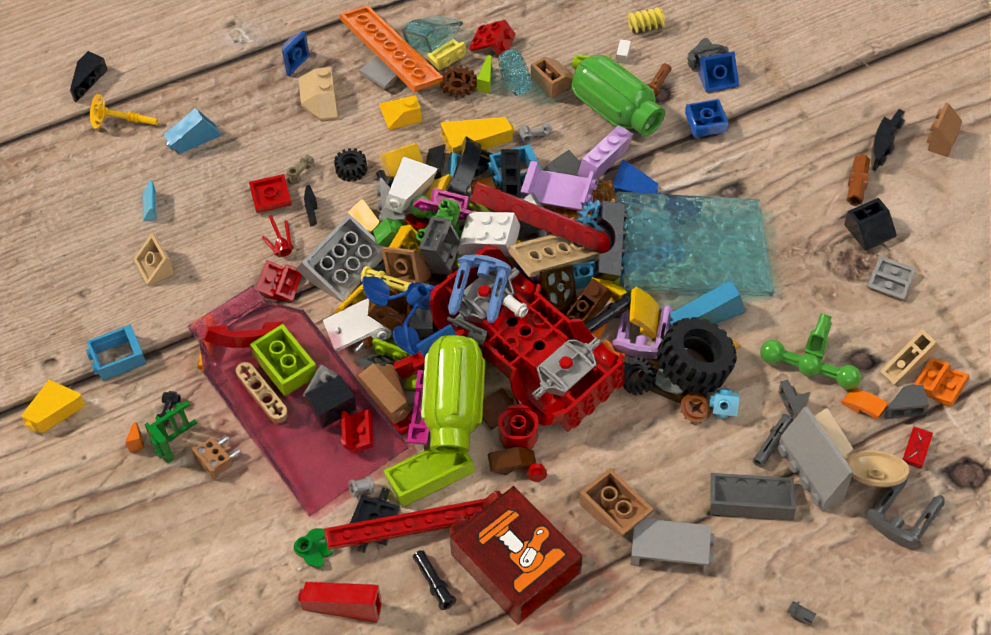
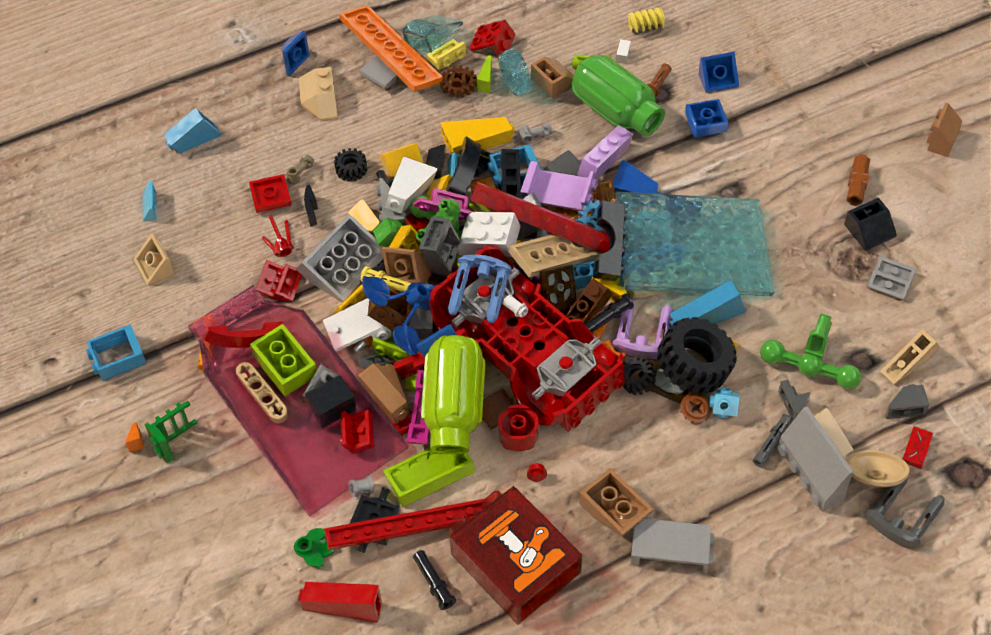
yellow slope [21,380,86,434] -> none
black slope [70,51,108,102] -> none
yellow dish [90,94,158,129] -> none
black bar [156,391,181,427] -> none
medium nougat piece [192,435,241,479] -> none
yellow slope [379,95,422,130] -> none
dark grey plant [447,317,487,346] -> none
reddish brown slope [487,446,536,476] -> none
yellow slope [629,287,659,339] -> none
dark grey piece [687,38,729,70] -> none
dark grey slope [710,473,796,520] -> none
dark grey pin [787,601,817,626] -> none
orange slope [841,388,889,420] -> none
black slope [871,109,905,171] -> none
orange slope [914,357,969,407] -> none

